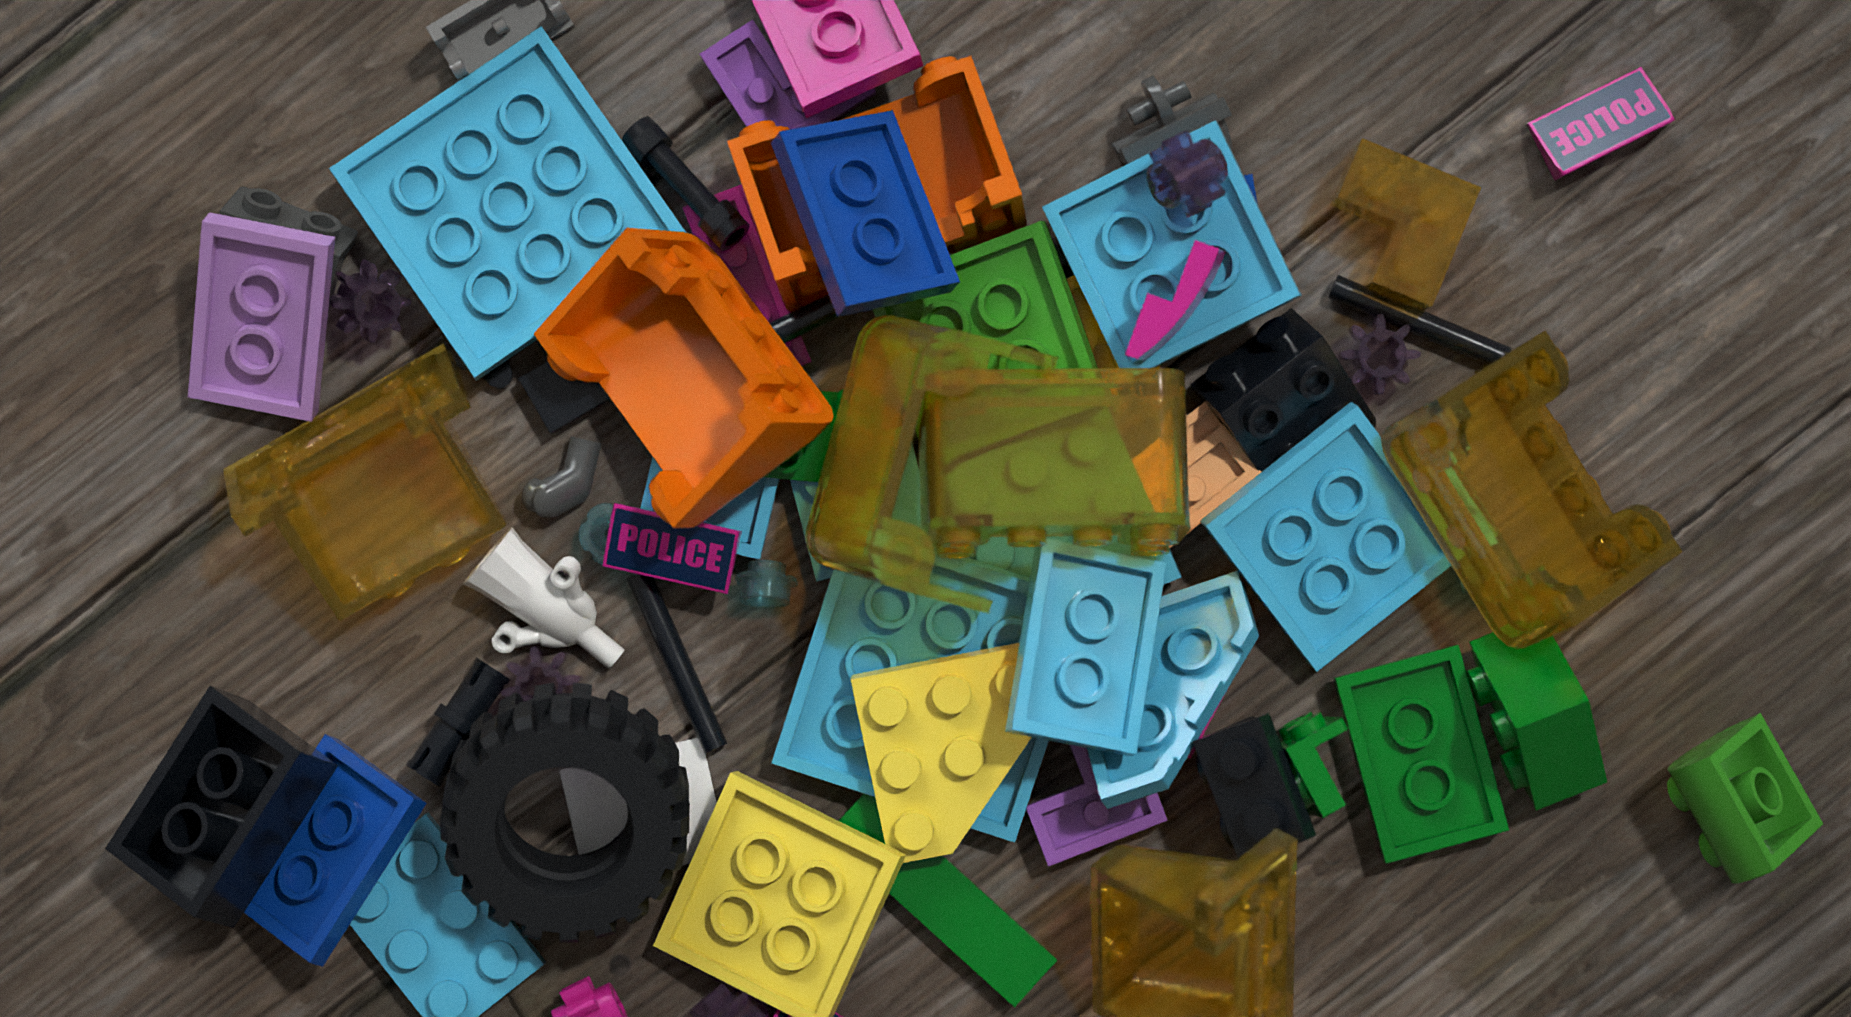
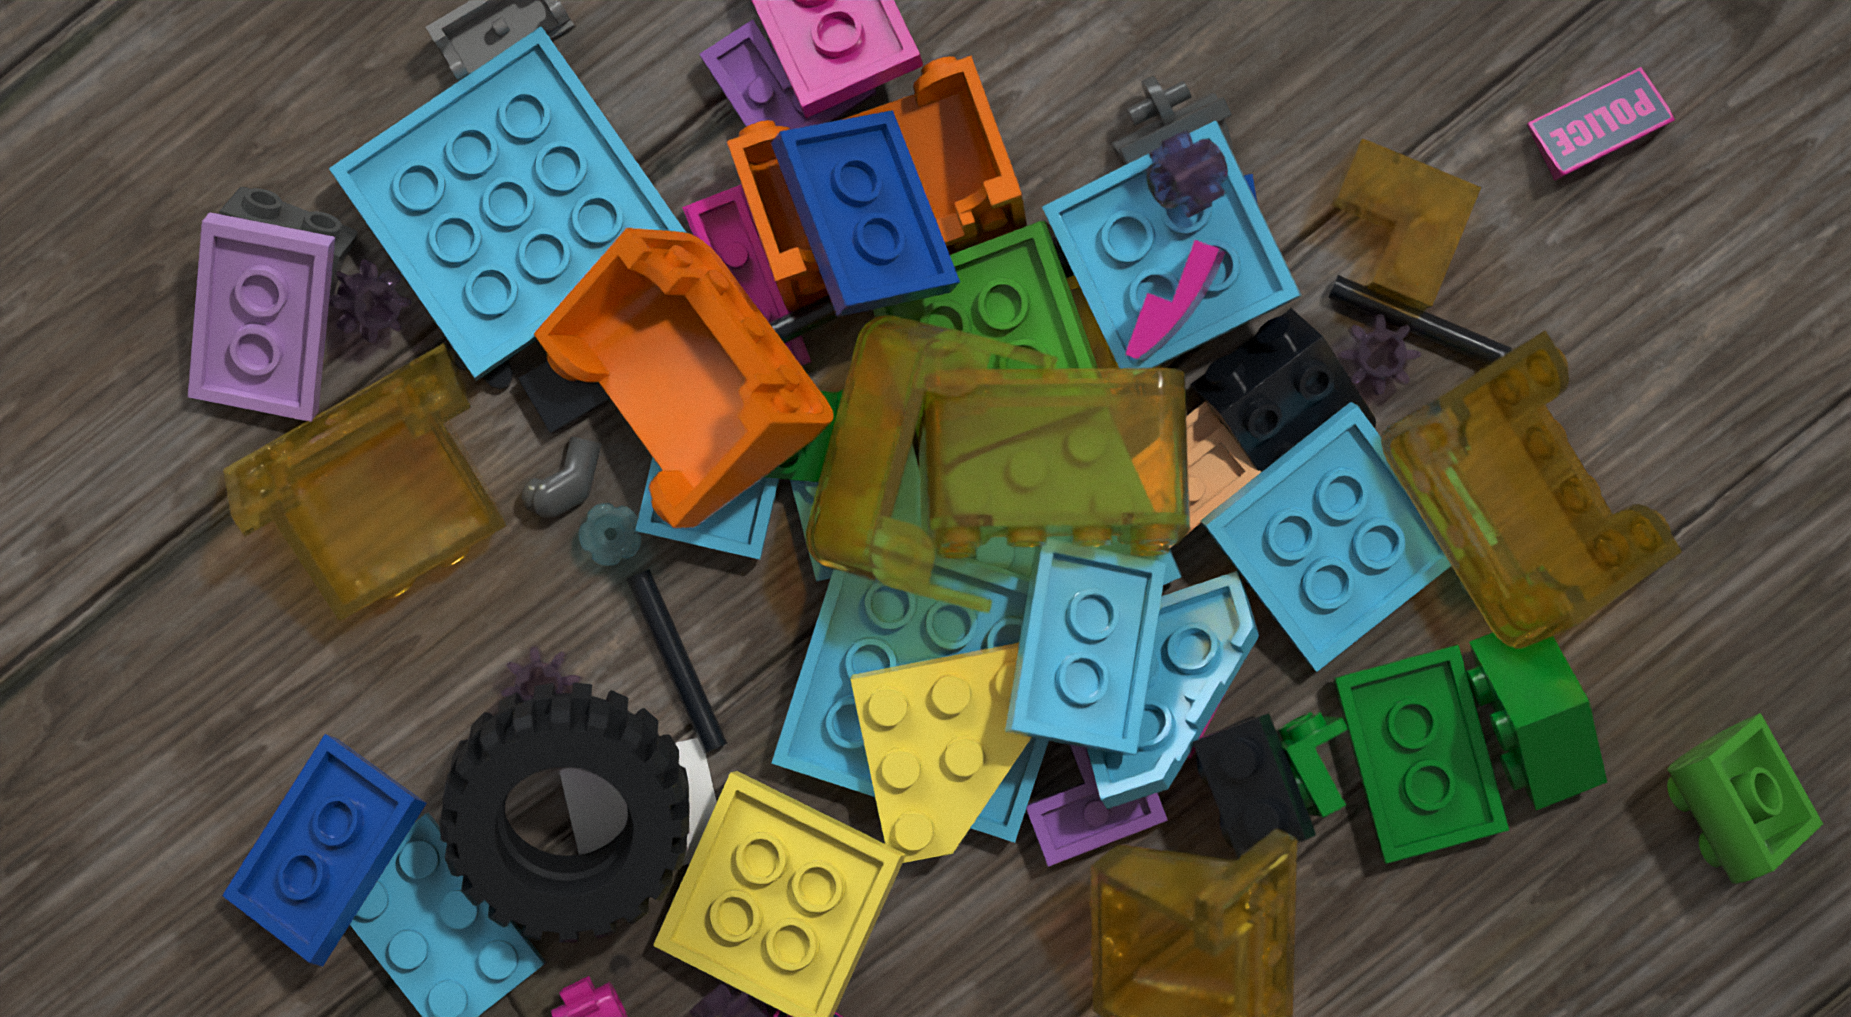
black brick [105,686,338,928] -> none
black pin [406,657,511,787] -> none
white piece [463,527,625,669] -> none
dark blue slope [602,503,742,594] -> none
black bar [622,116,750,251] -> none
clear light blue plate [735,560,798,608] -> none
green tile [838,793,1057,1008] -> none

